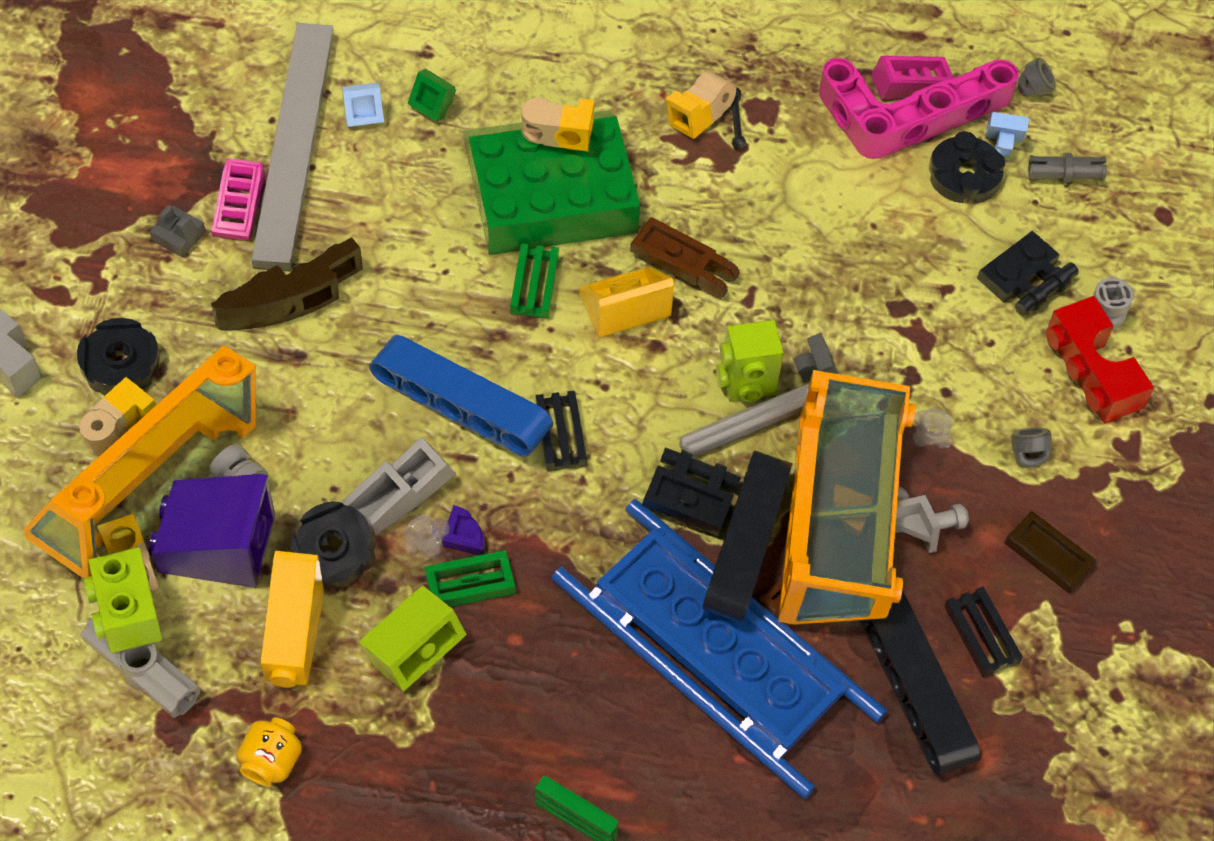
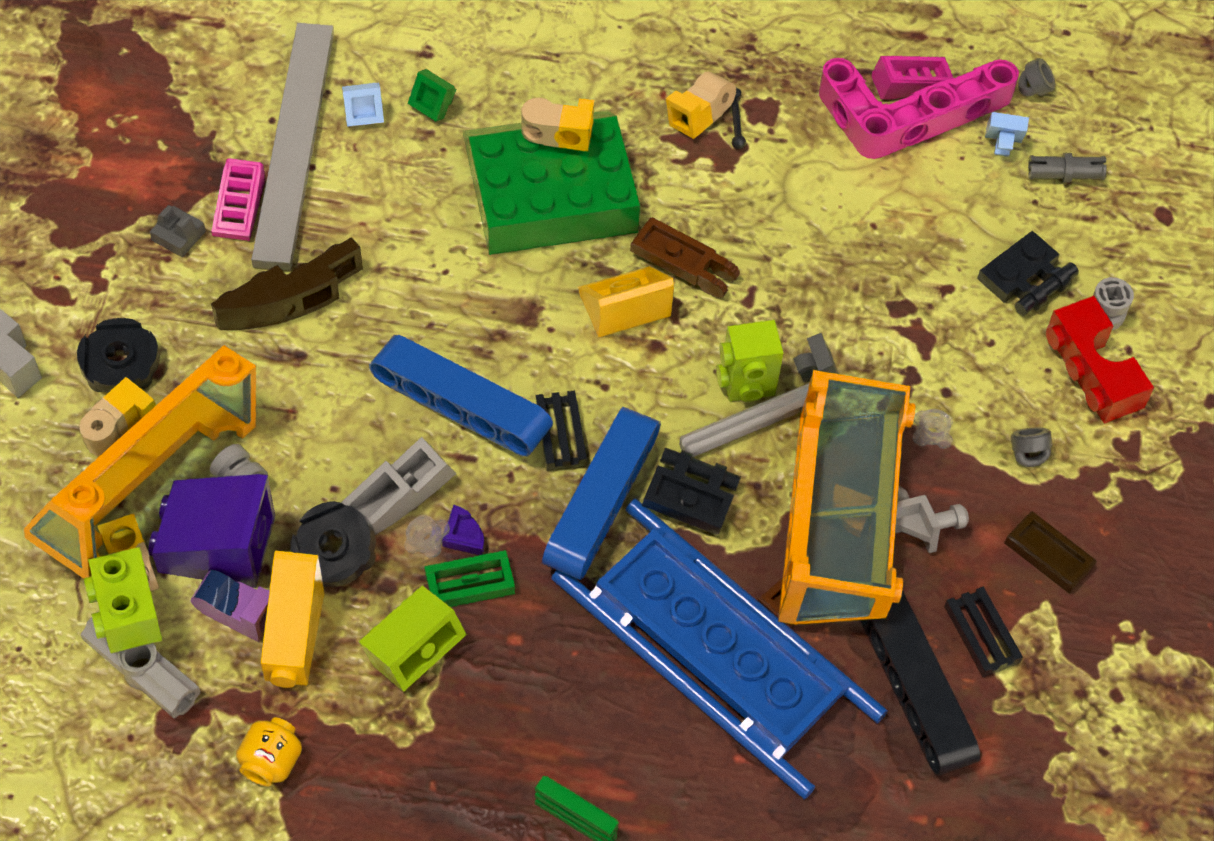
green tile [510,243,559,319] -> none
black beam [701,450,793,623] -> none
black plate [929,131,1006,203] -> none
none -> medium lavender leg [190,570,269,642]
none -> blue beam [542,407,661,580]

